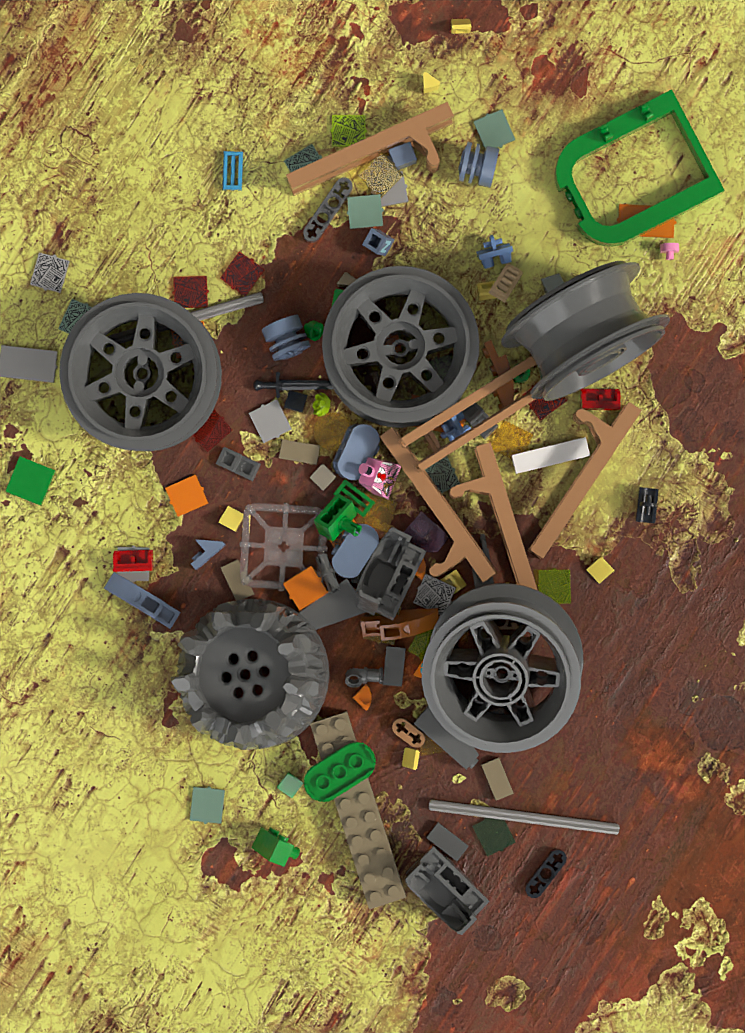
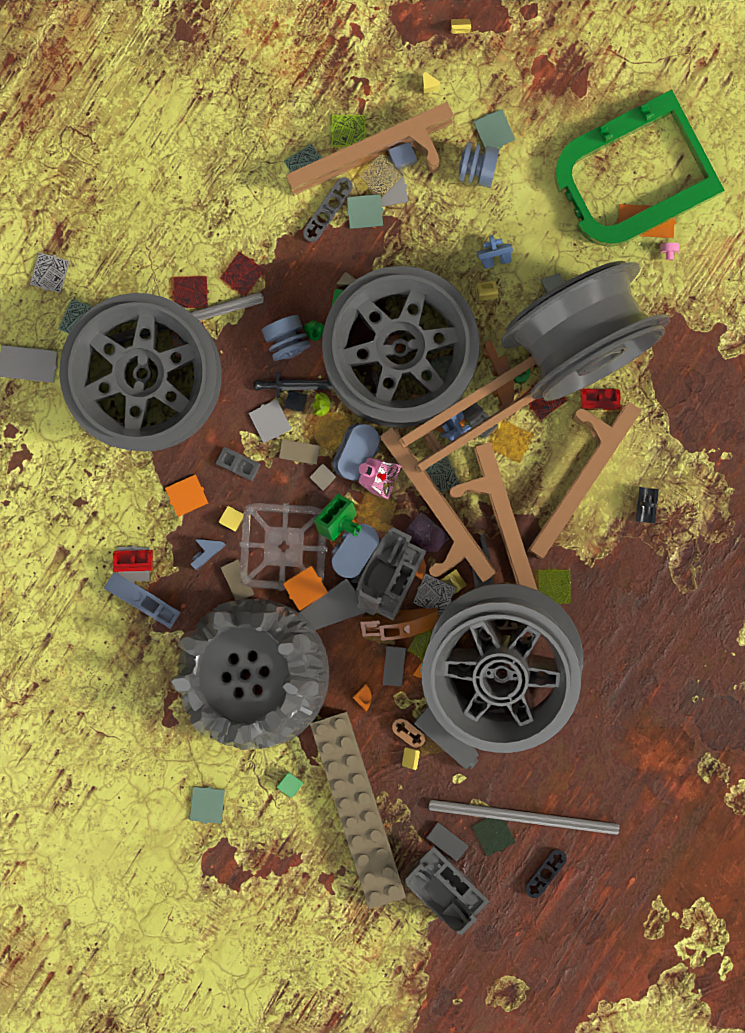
green tile [5,456,56,506] -> none
clear red piece [193,409,233,452] -> none
dark azure tile [223,151,243,191] -> none
green brick [251,827,300,867] -> none
green tile [304,742,376,802] -> none
dark grey pin [315,553,341,594] -> none
green tile [334,479,376,518] -> none
dark grey connector [345,667,383,688] -> none
sand blue brick [362,228,395,256] -> none
dark tan tile [481,757,514,801] -> none
tan slope [489,263,523,302] -> none
white tile [511,437,590,474] -> none
light yellow slope [586,557,614,584] -> none

